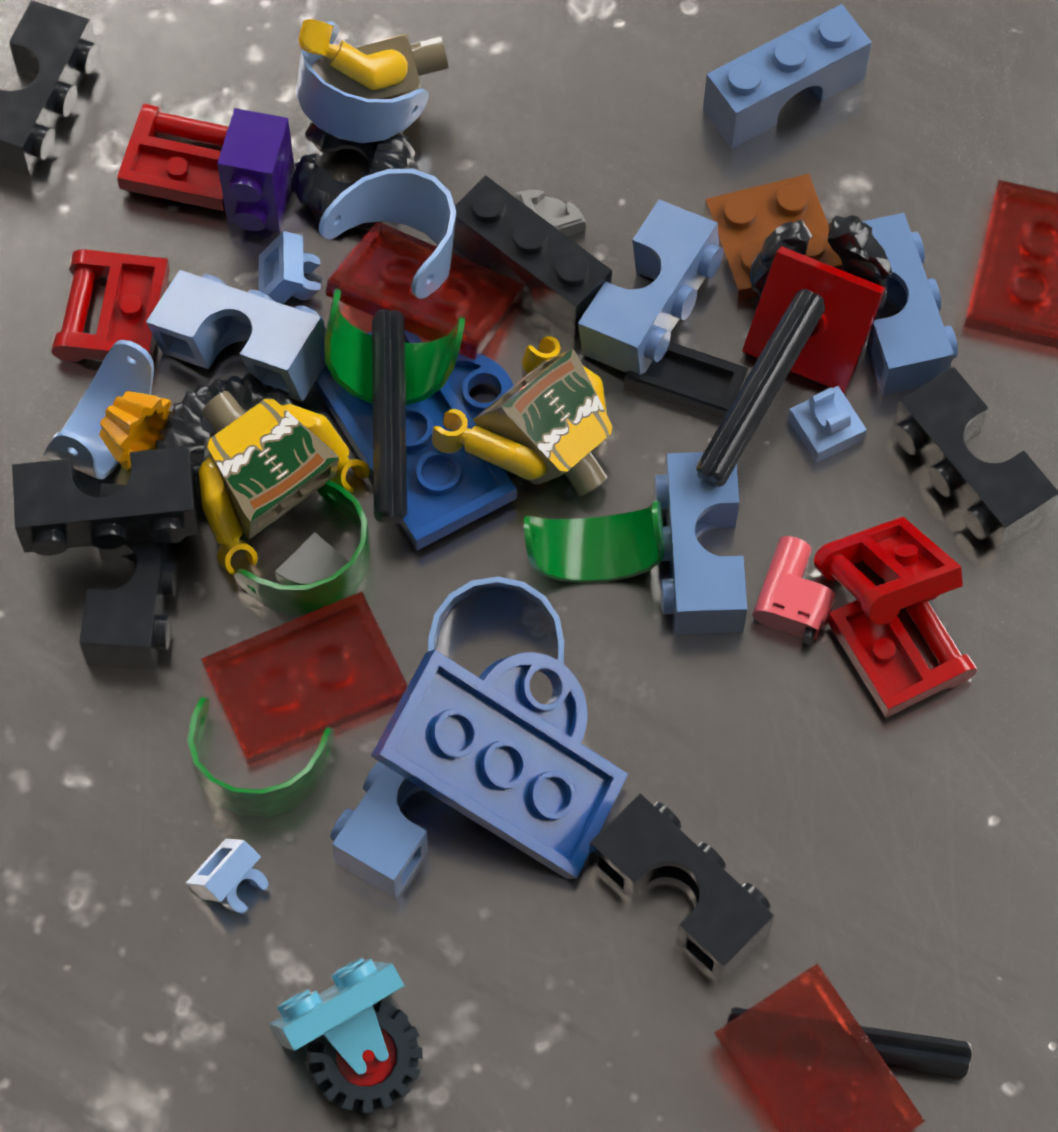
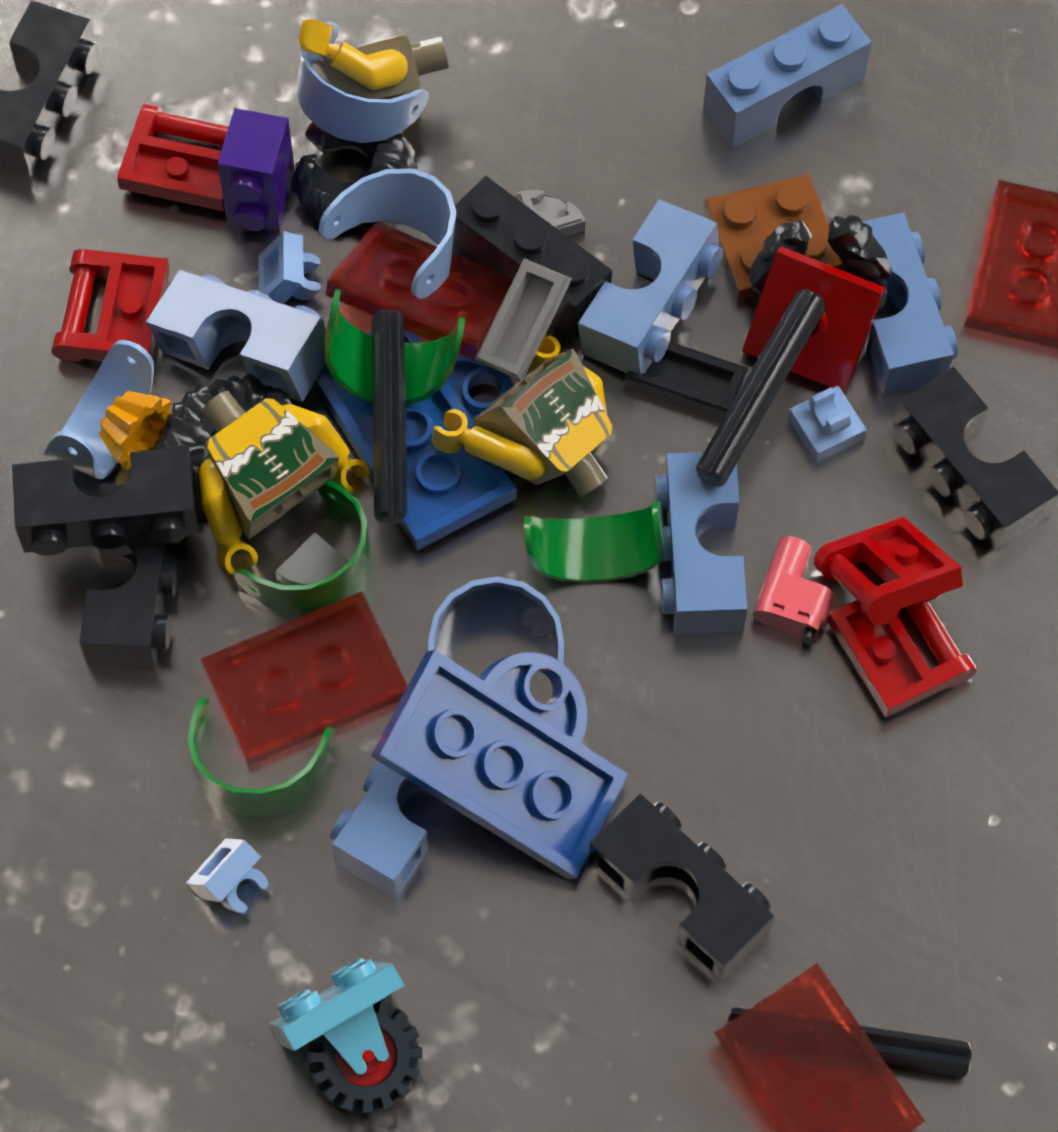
none -> light grey tile [475,258,572,381]

